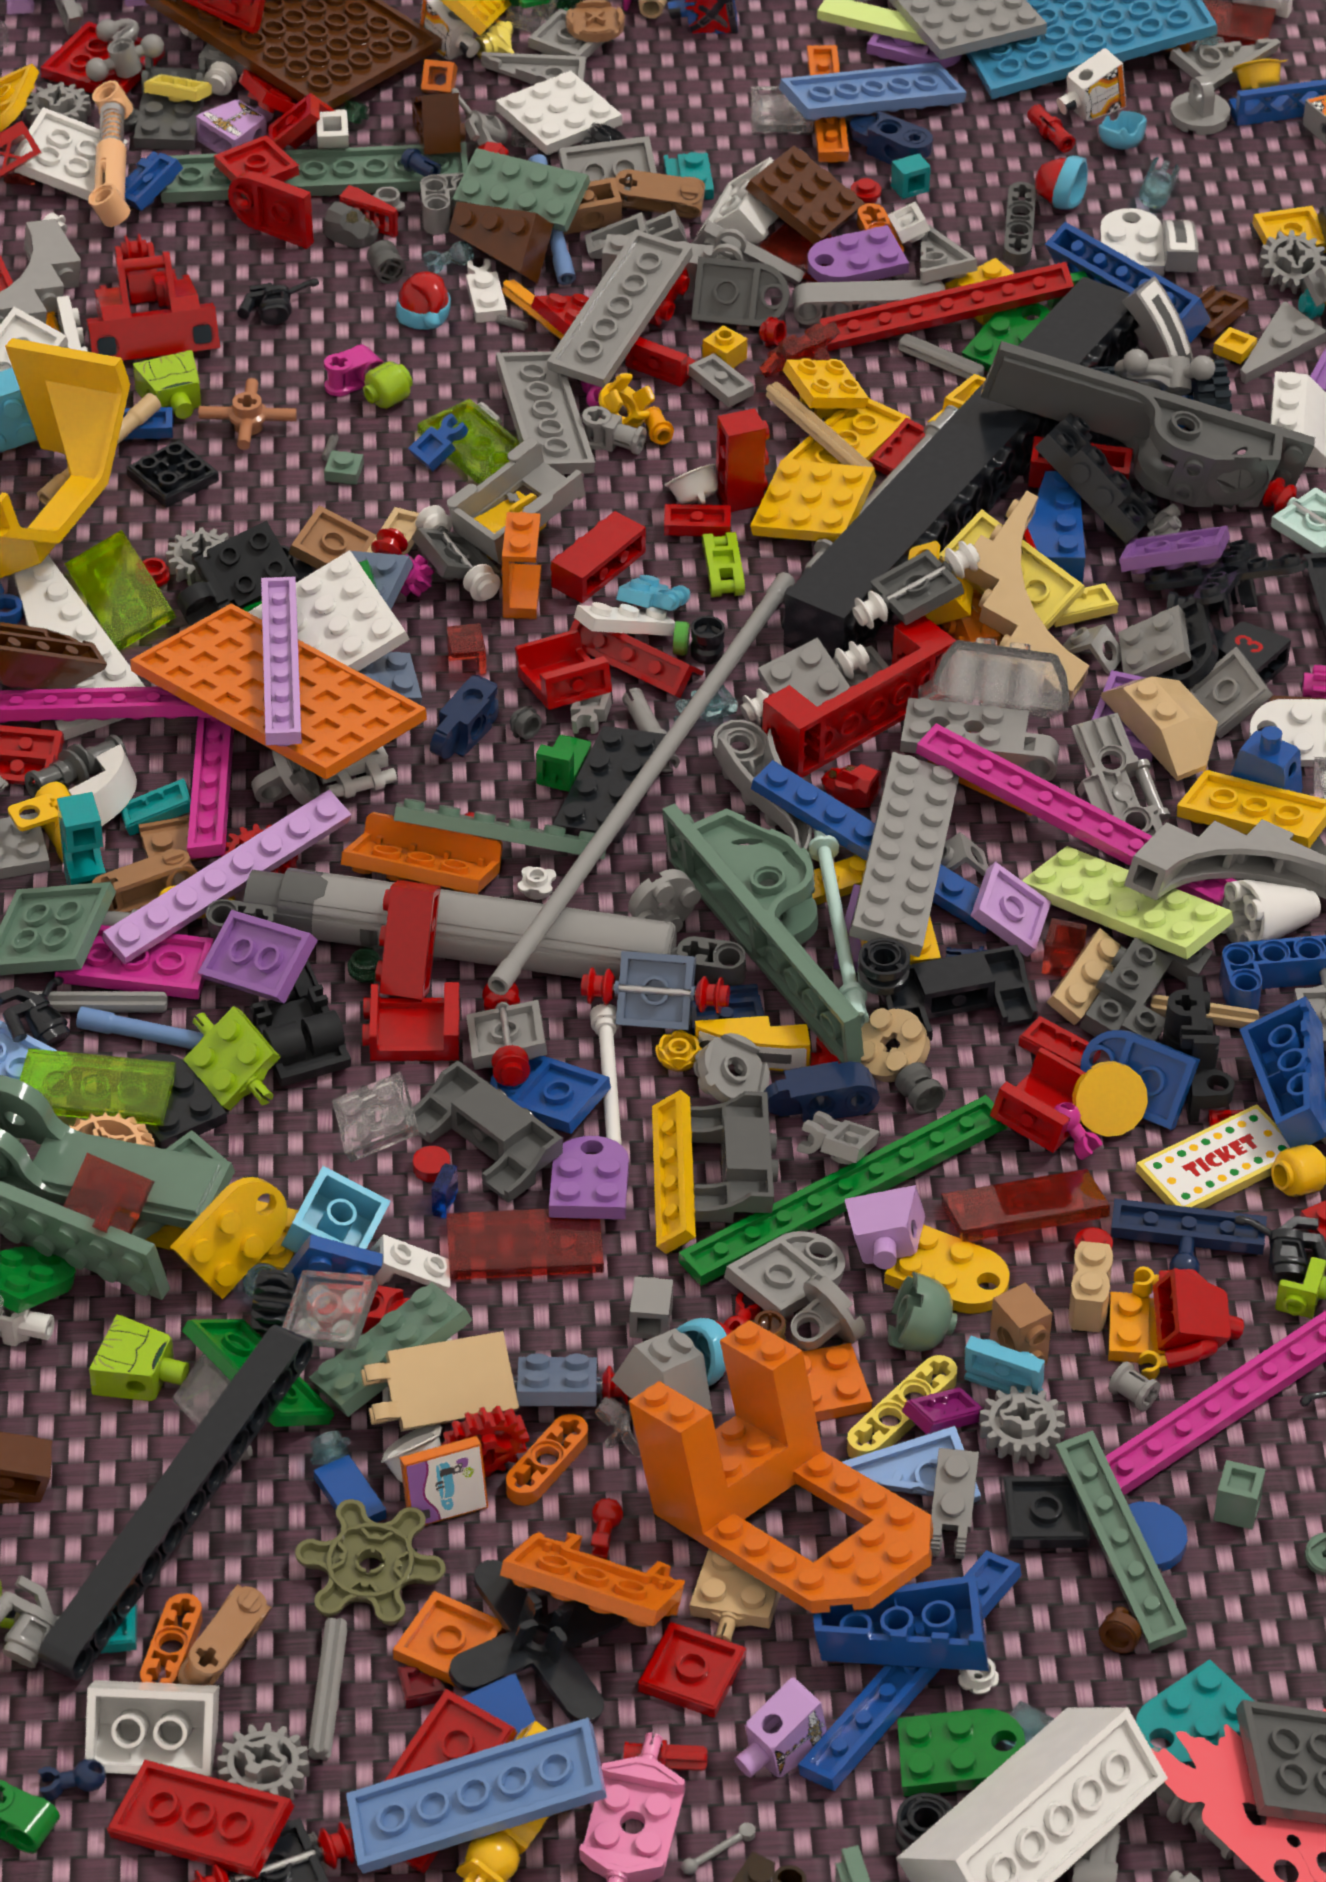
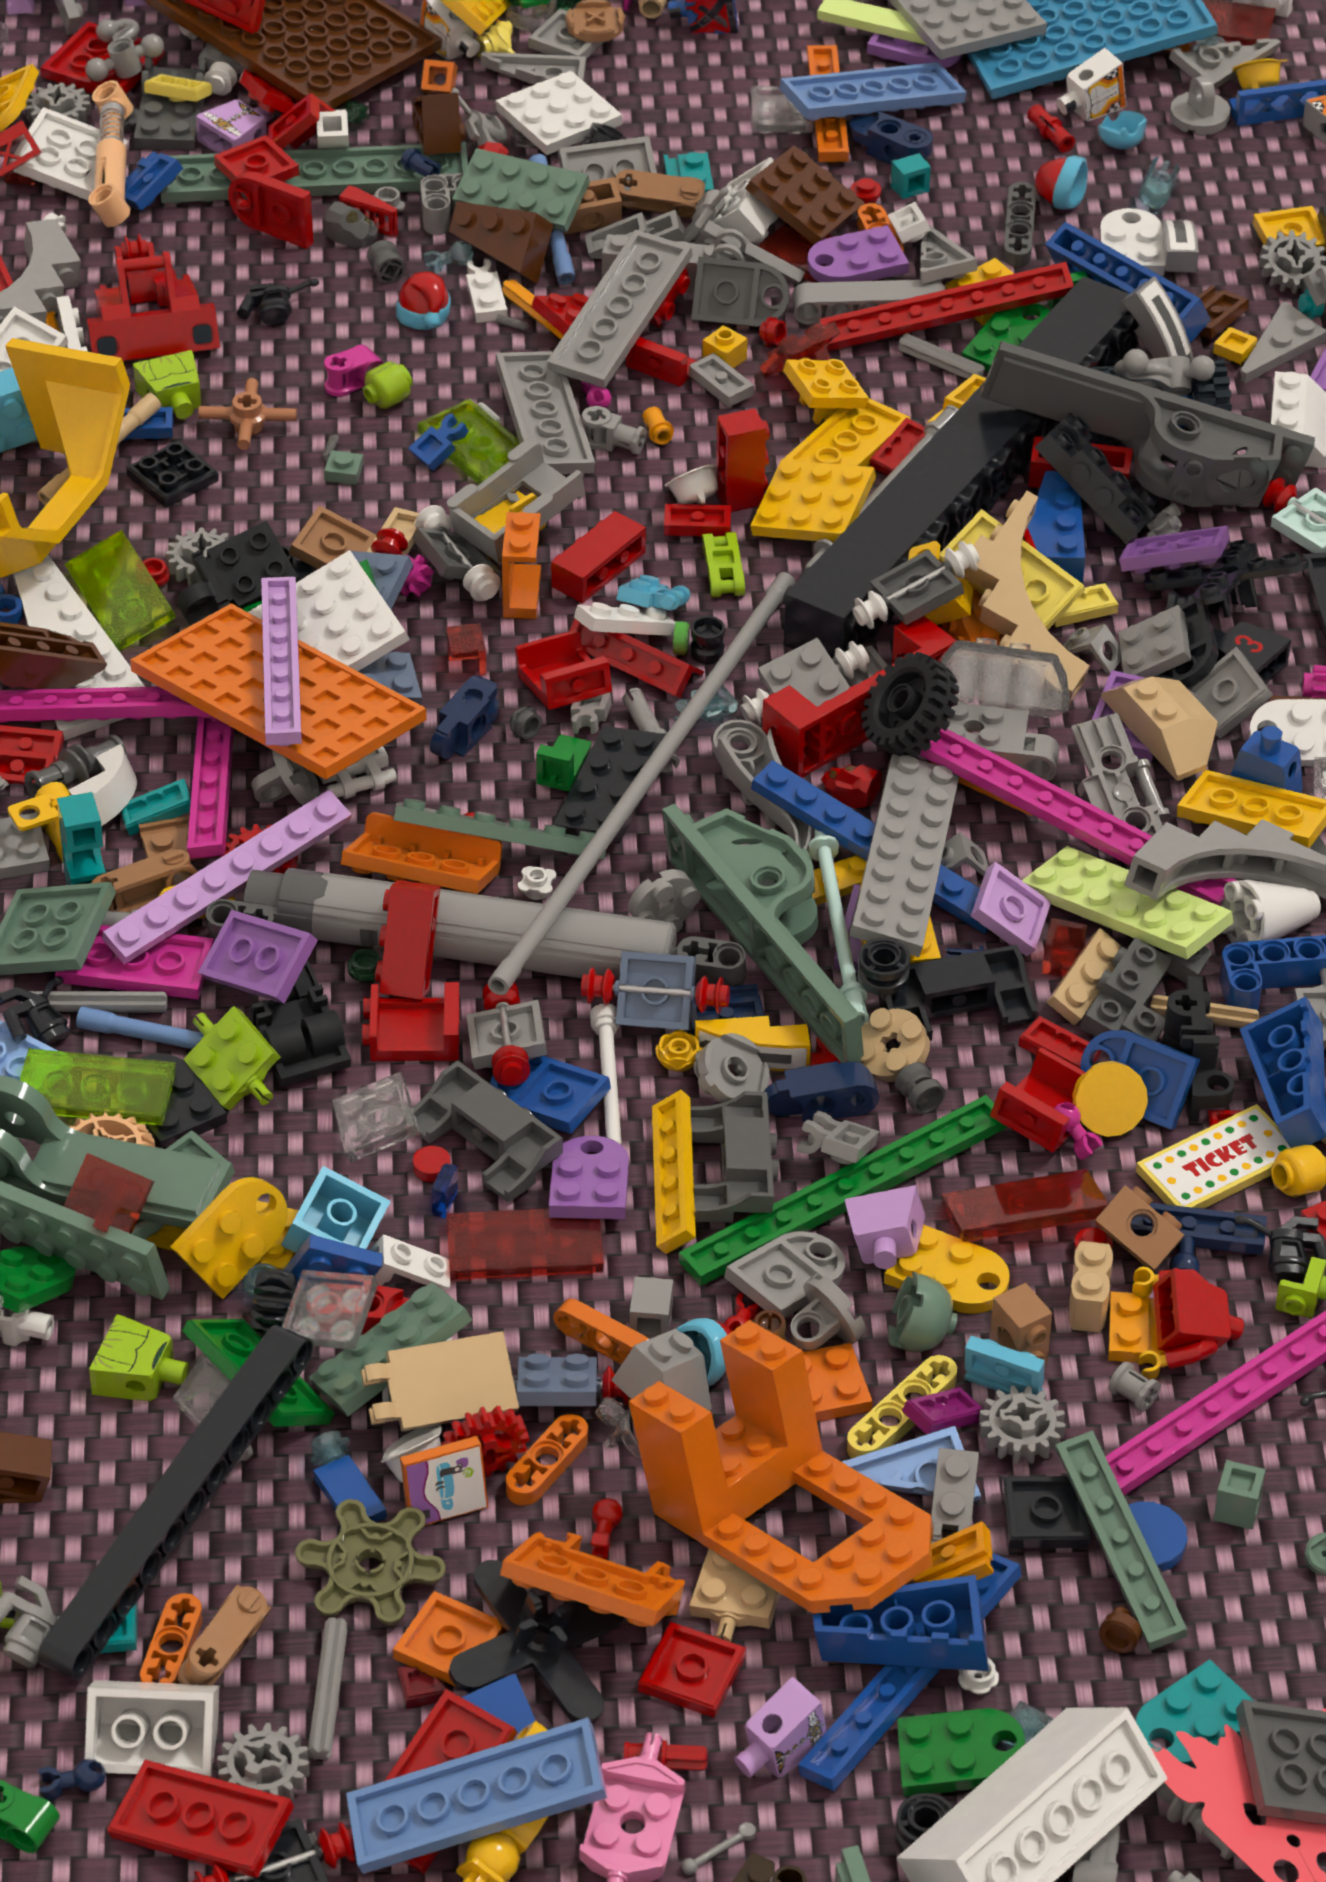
yellow piece [599,373,655,428] -> none
tan axle [766,382,873,467] -> none
none -> orange beam [553,1298,649,1365]
none -> light grey piece [683,187,729,243]
none -> black wheel [861,652,959,757]
none -> light orange plate [914,1521,994,1583]
none -> medium nougat brick [1094,1185,1184,1273]

